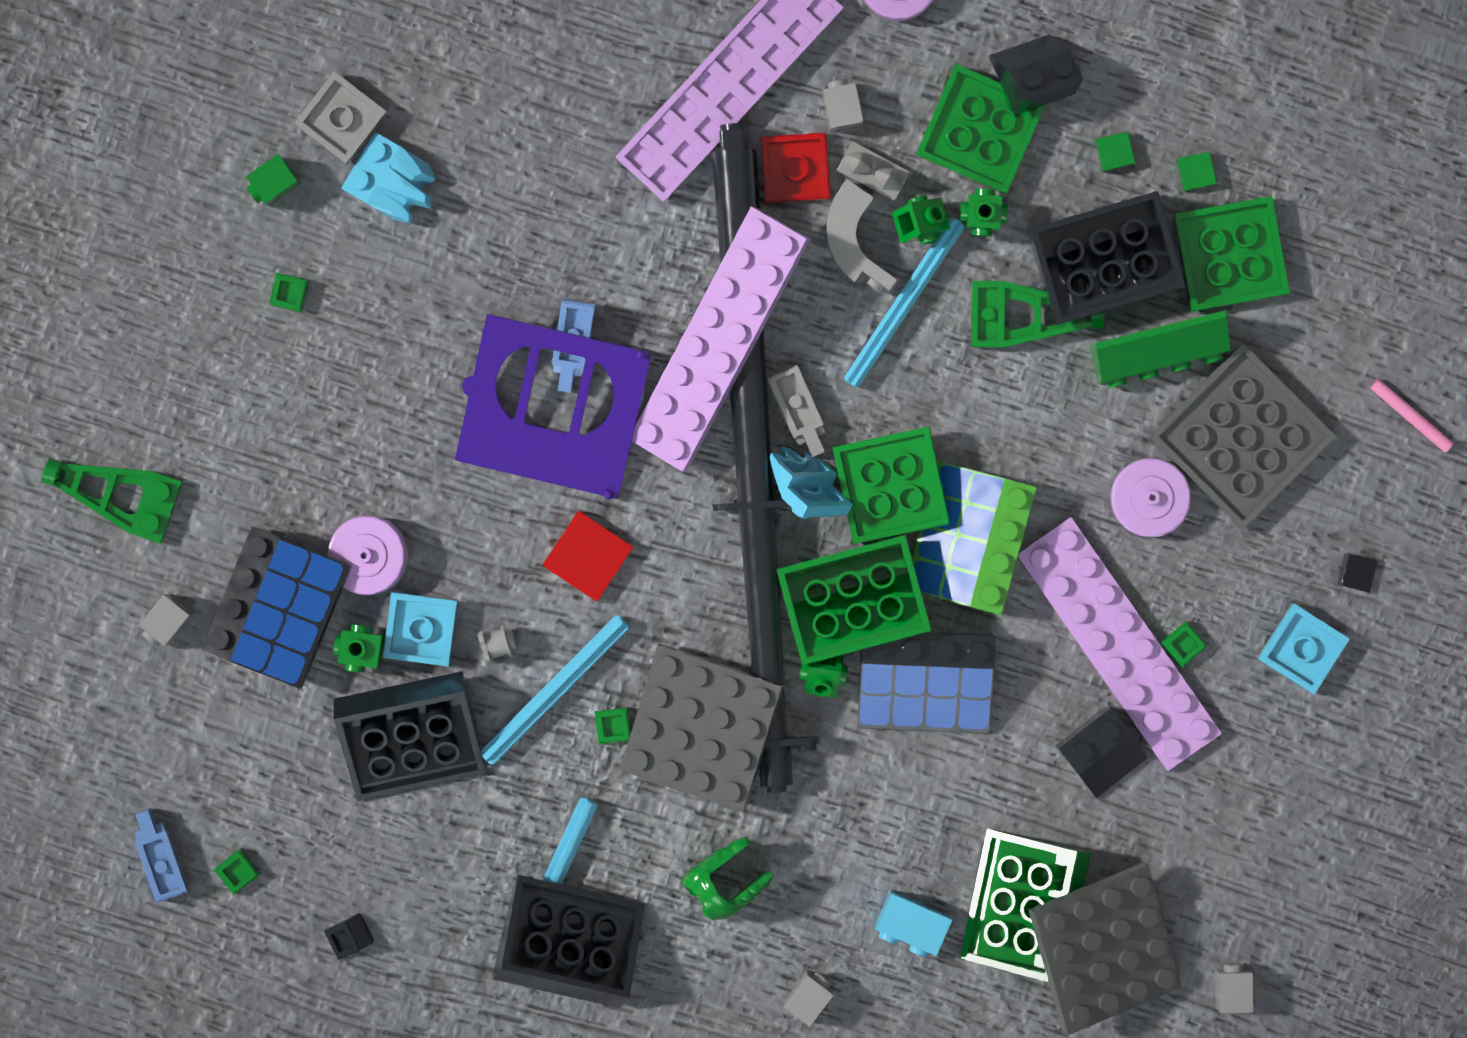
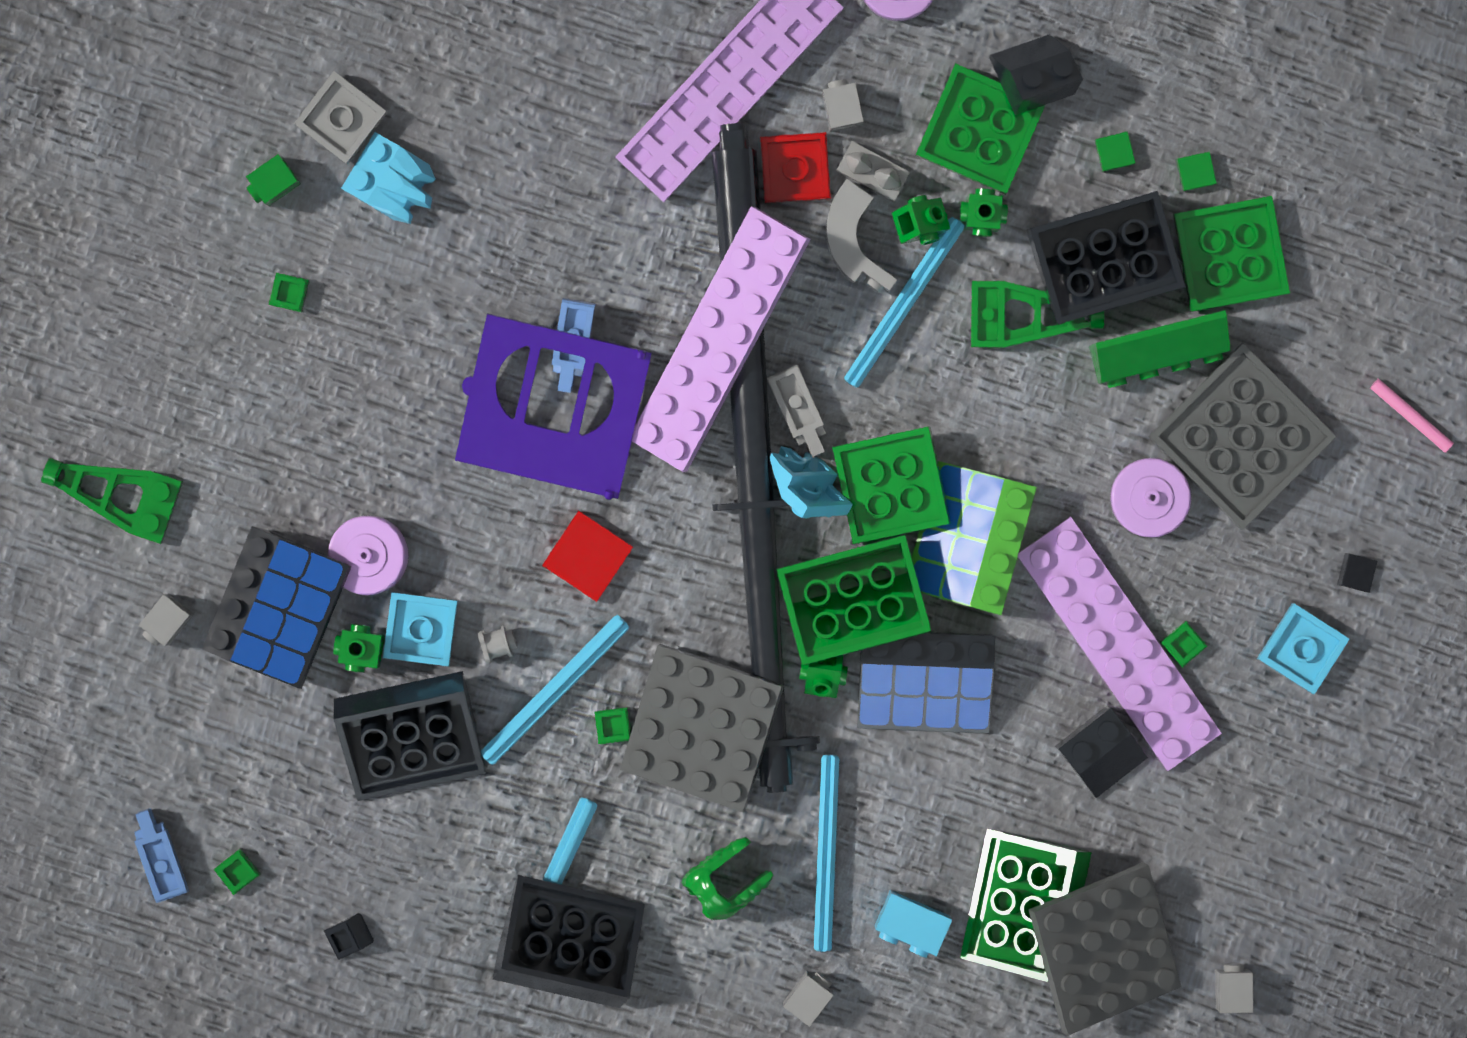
none -> medium azure axle [814,755,839,952]

